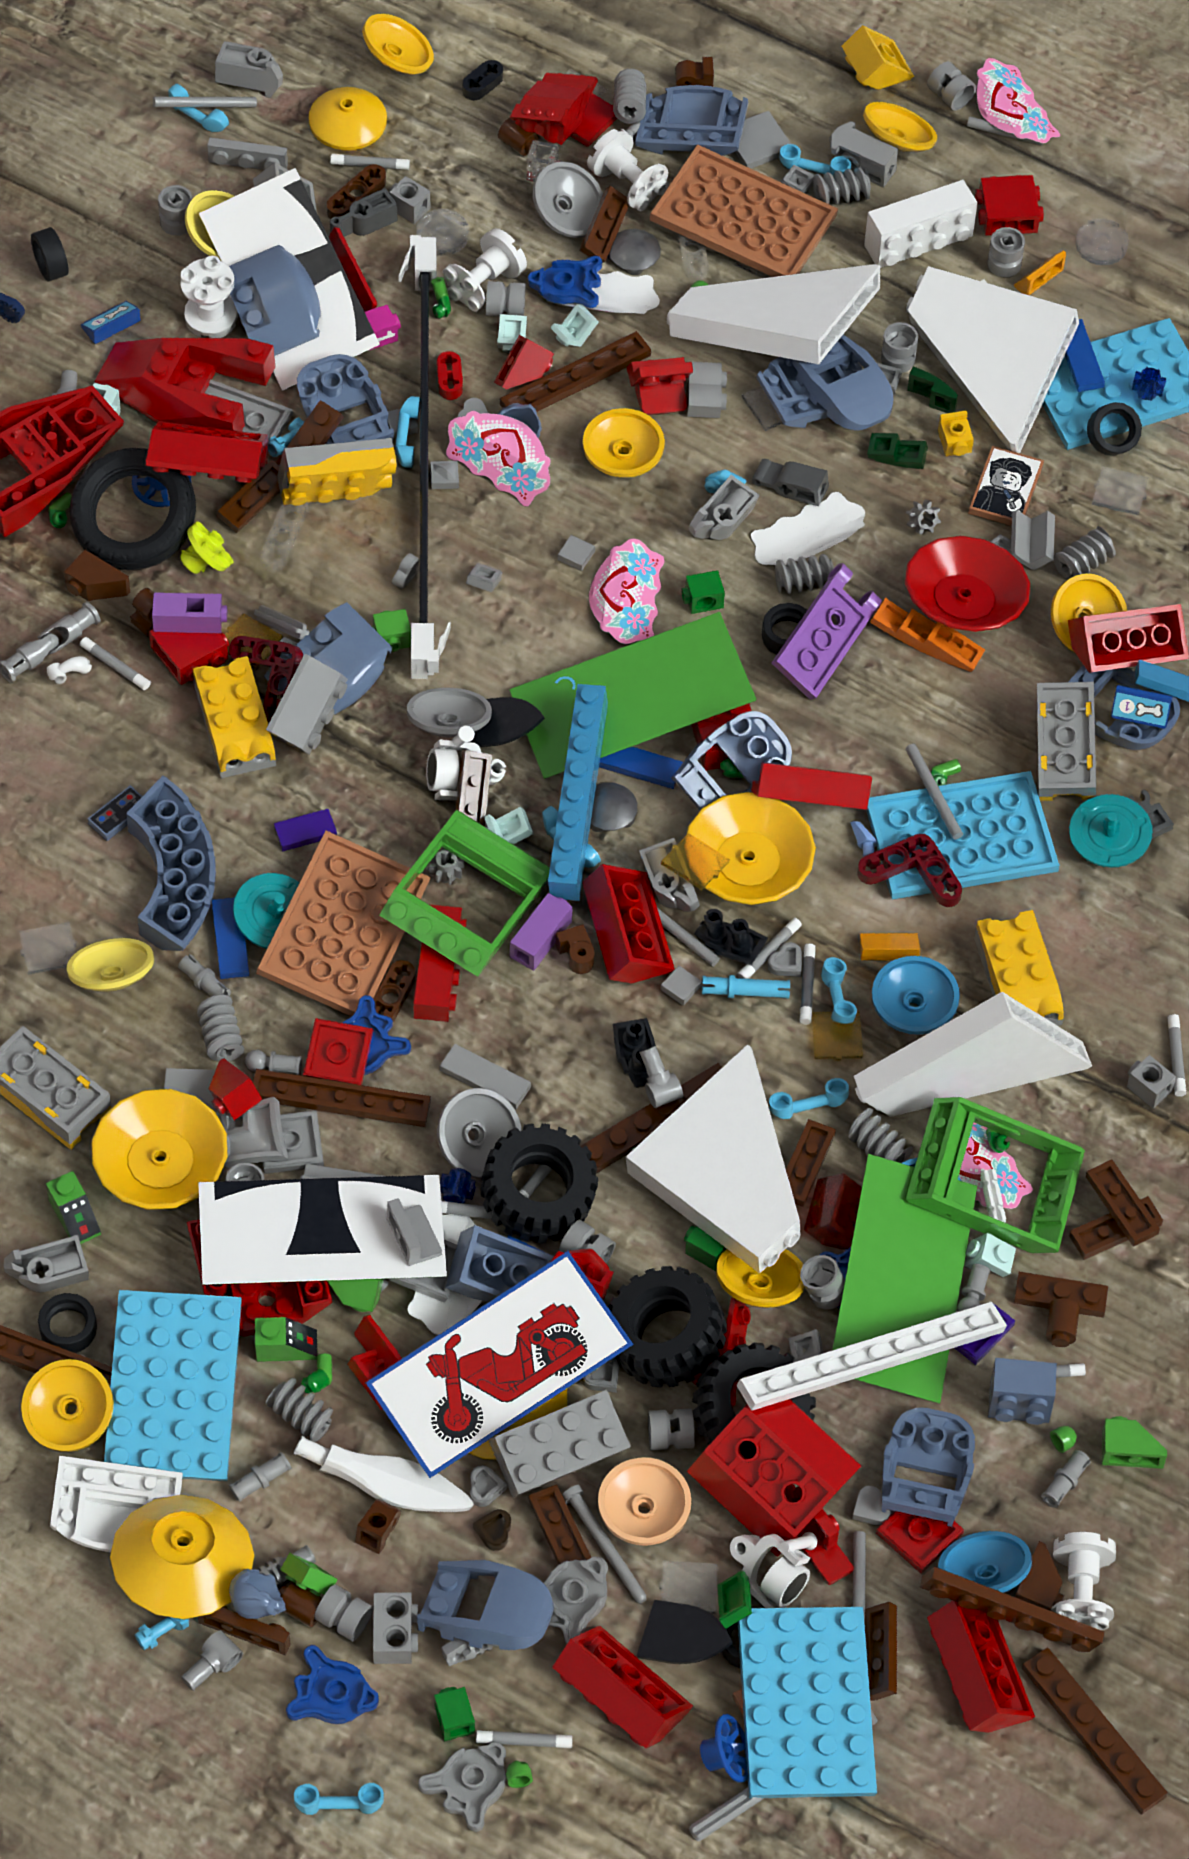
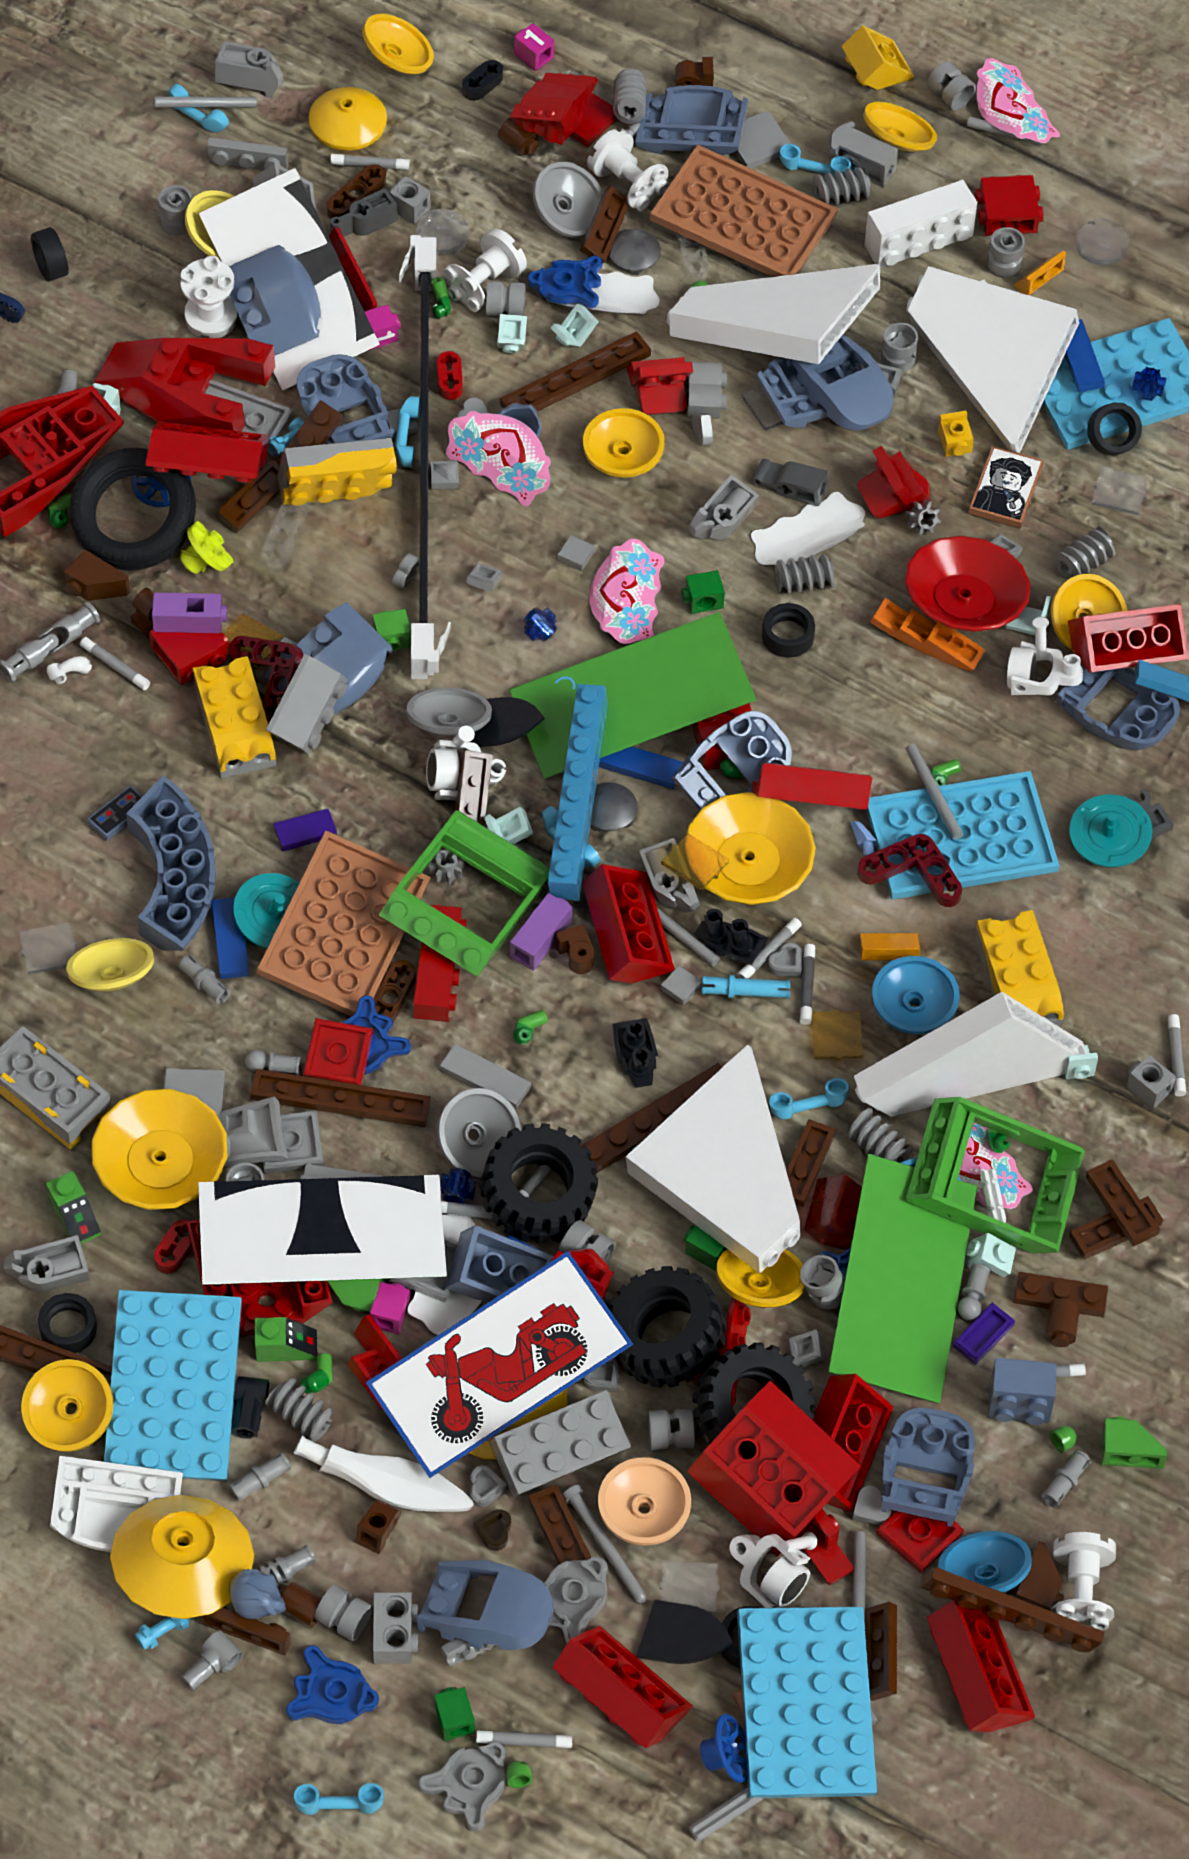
blue slope [81,301,141,344] -> none
light grey piece [197,995,244,1062] -> none
red slope [208,1058,263,1121] -> none
light grey axle [254,605,309,640] -> none
bright green piece [280,1552,338,1596] -> none
light grey panel [387,1198,442,1266] -> none
red slope [494,335,554,389] -> none
clear brick [526,140,562,182] -> none
light grey pin [639,1046,683,1108] -> none
medium azure arm [704,469,746,493] -> none
green tile [717,1571,752,1628] -> none
white plate [737,1302,1007,1411] -> none
medium lavender hinge [771,563,882,700] -> none
light grey tile [780,165,814,194] -> none
medium azure bar [821,957,857,1024] -> none
dark green slope [867,433,928,469] -> none
dark green slope [907,366,958,413] -> none
light grey panel [1011,510,1055,571] -> none
reddish brown plate [1022,1647,1168,1815] -> none
light grey piece [1037,682,1096,801] -> none
slope [1111,685,1172,729] -> none
none -> red beam [154,1220,193,1274]
none -> black piece [231,1376,269,1439]
none -> dark pink brick [370,1282,410,1335]
none -> arm [513,1009,548,1045]
none -> dark pink brick [514,23,555,71]
none -> clear blue gear [523,607,557,641]
none -> light grey tile [691,413,713,446]
none -> red slope [793,1373,894,1512]
none -> red piece [857,445,930,519]
none -> light aqua bracket [1005,596,1051,635]
none -> white piece [1007,617,1083,695]
none -> light aqua bracket [1064,1045,1098,1079]

